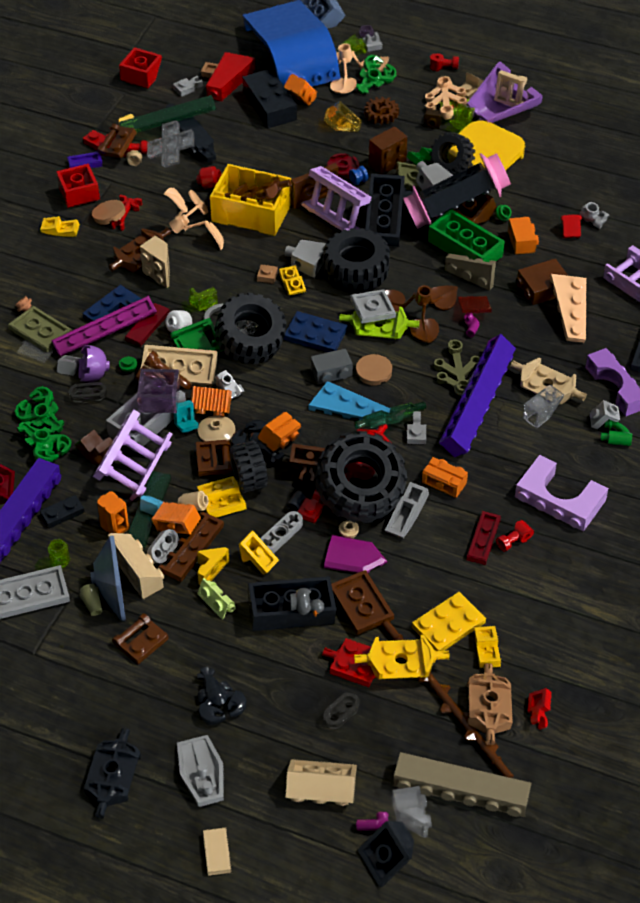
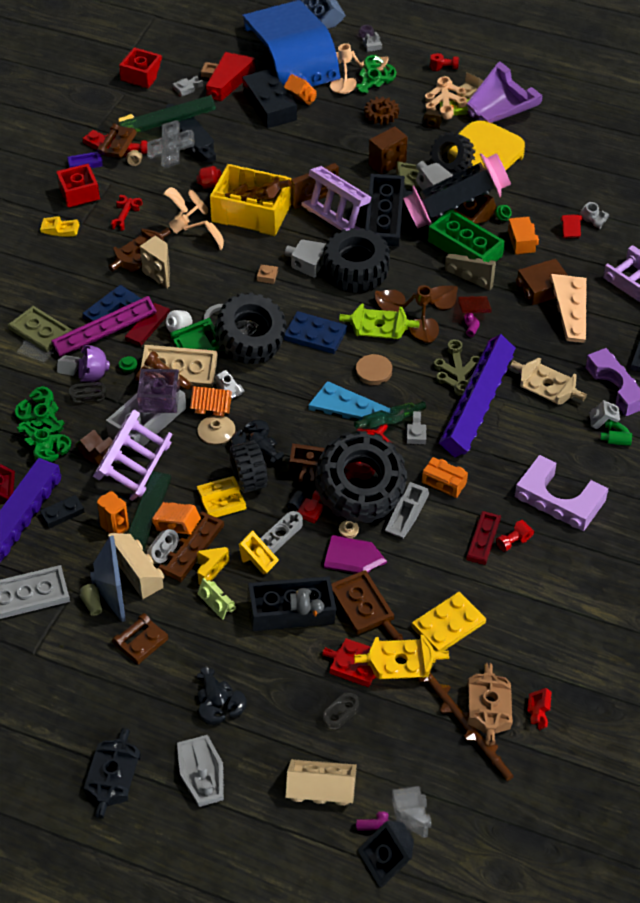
nougat plate [15,296,32,312] -> none
clear neon green brick [48,539,70,567] -> none
medium nougat tile [92,200,126,225] -> none
medium azure slope [140,495,163,516] -> none
teal bracket [173,400,199,432] -> none
tan brick [178,491,209,511] -> none
clear neon green bracket [189,287,218,312] -> none
reddish brown plate [196,440,233,476] -> none
tan tile [203,828,231,876] -> none
orange brick [258,412,301,451] -> none
yellow slope [279,265,306,296] -> none
dark grey brick [311,348,353,384] -> none
clear yellow slope [324,100,362,132] -> none
dark red tile [327,153,359,179] -> none
clear neon green bracket [342,34,367,53] -> none
blue wheel [349,166,368,186] -> none
light grey plate [350,290,396,324] -> none
dark tan brick [393,752,531,817] -> none
green slope [406,147,433,165] -> none
clear neon green bracket [449,104,475,130] -> none
yellow slope [474,626,501,668] -> none
tan plate [494,70,527,107] -> none
clear slope [523,384,564,429] -> none

